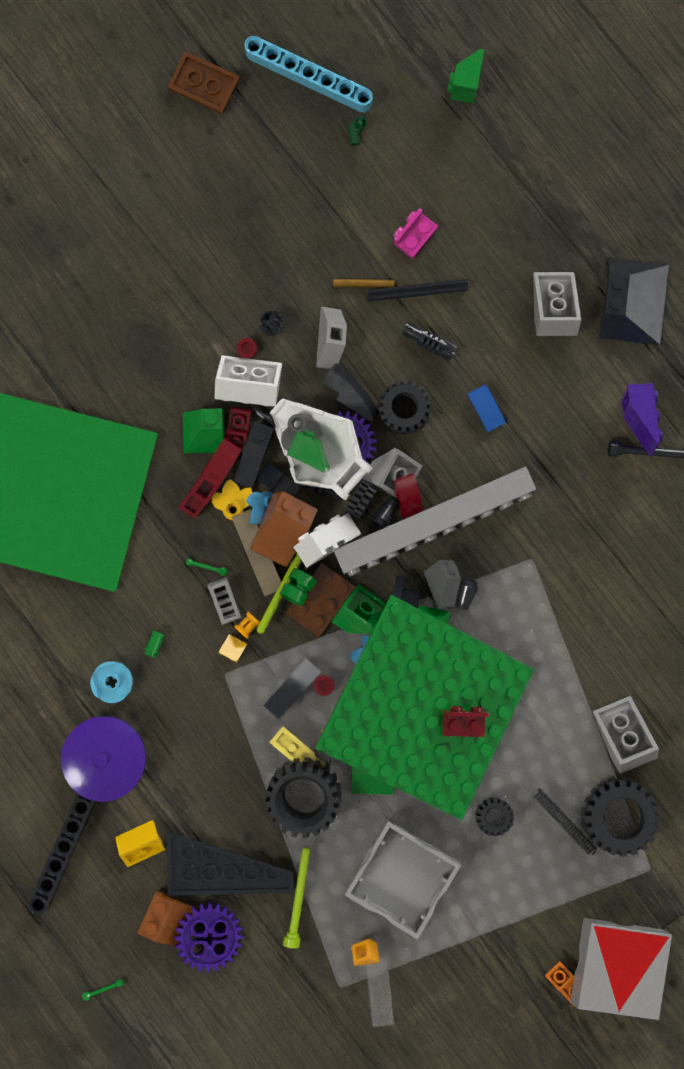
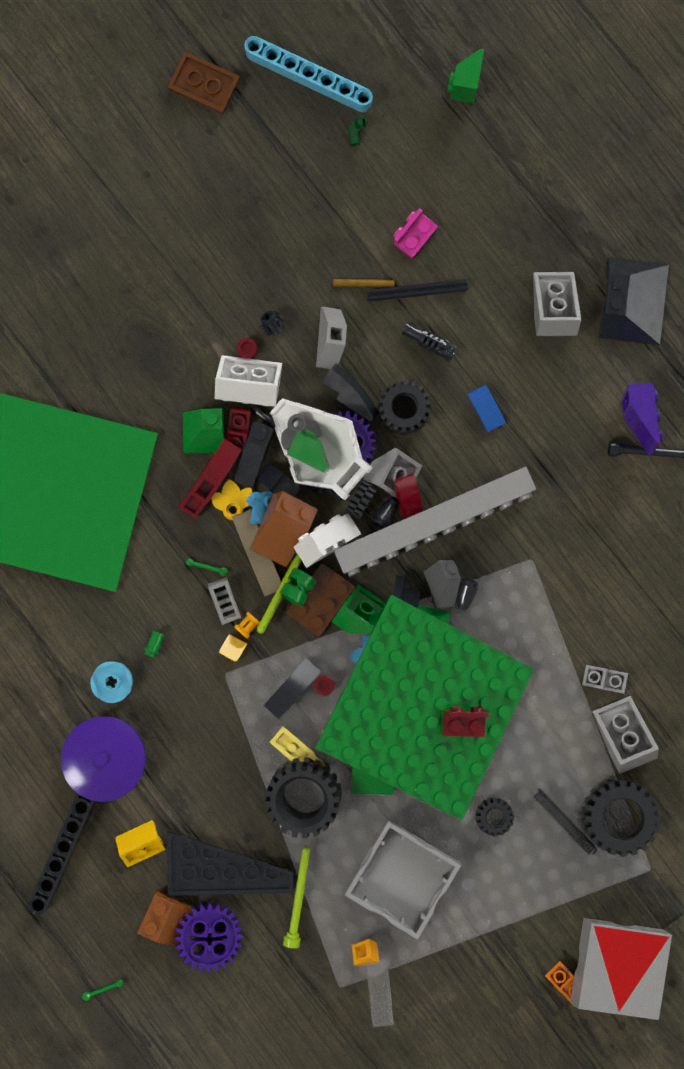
none -> light grey slope [582,665,628,694]

